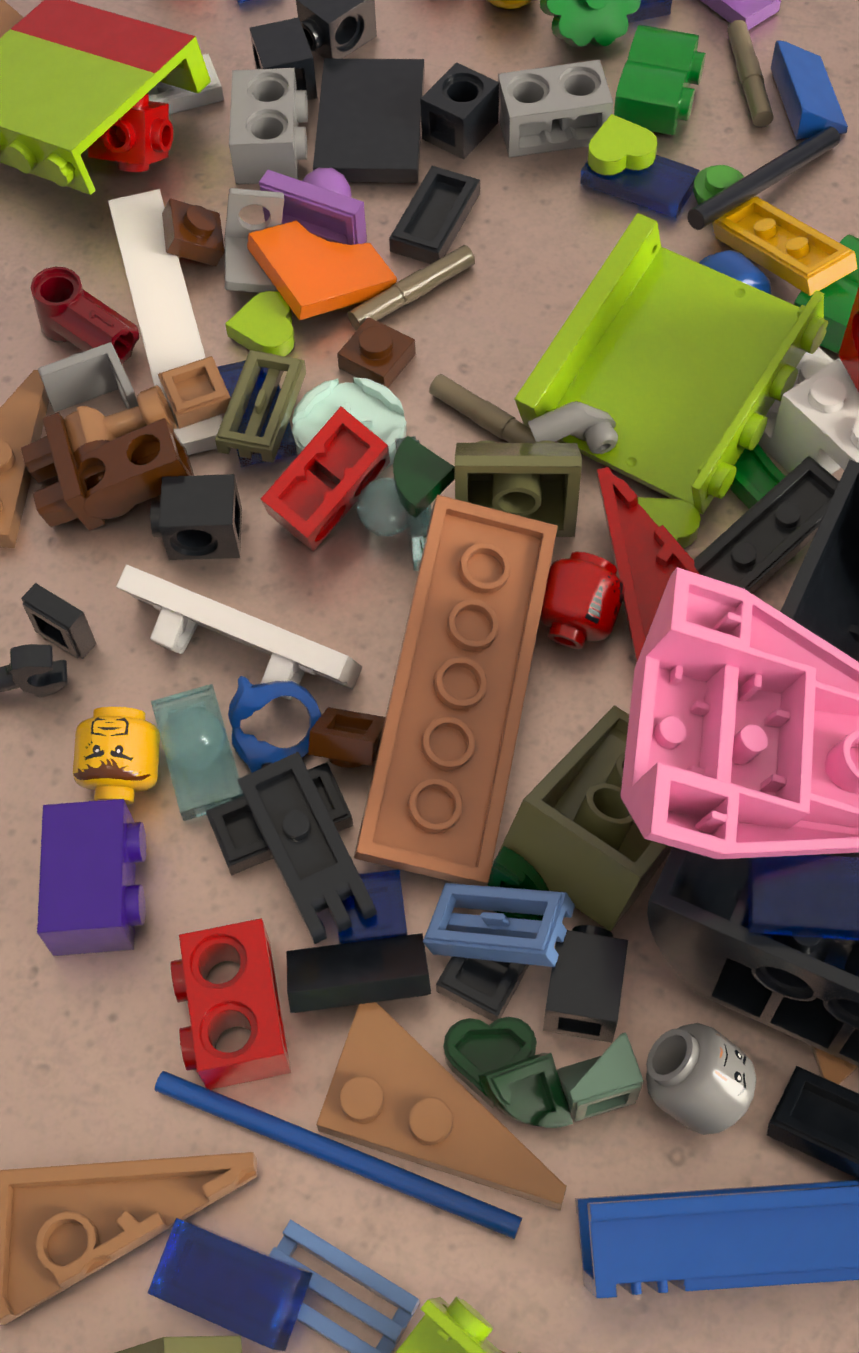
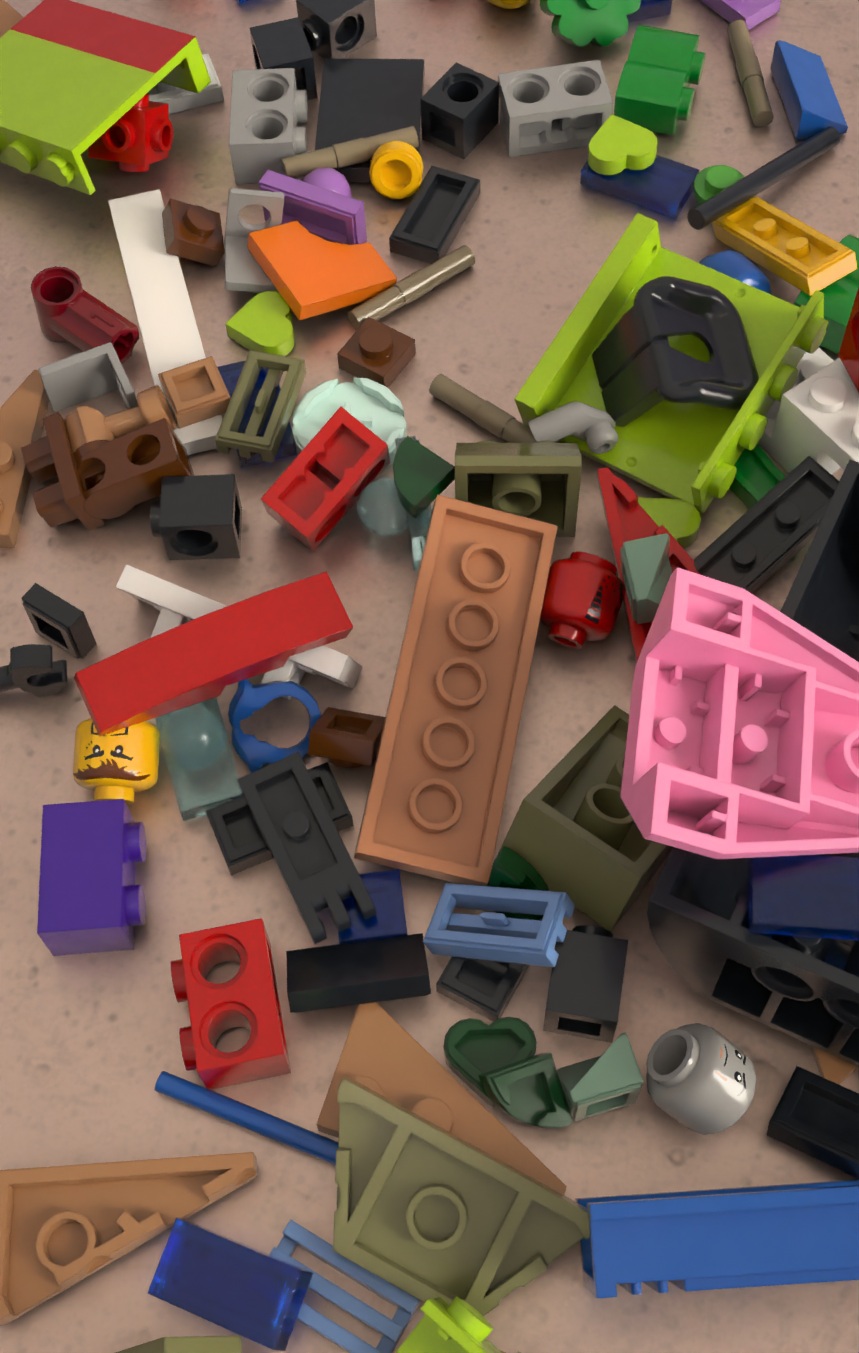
none -> red slope [74,571,353,737]
none -> dark tan piece [281,126,419,178]
none -> olive wing [333,1076,590,1317]
none -> yellow tile [369,141,423,199]
none -> black piece [592,276,759,427]
none -> sand green slope [620,534,672,624]

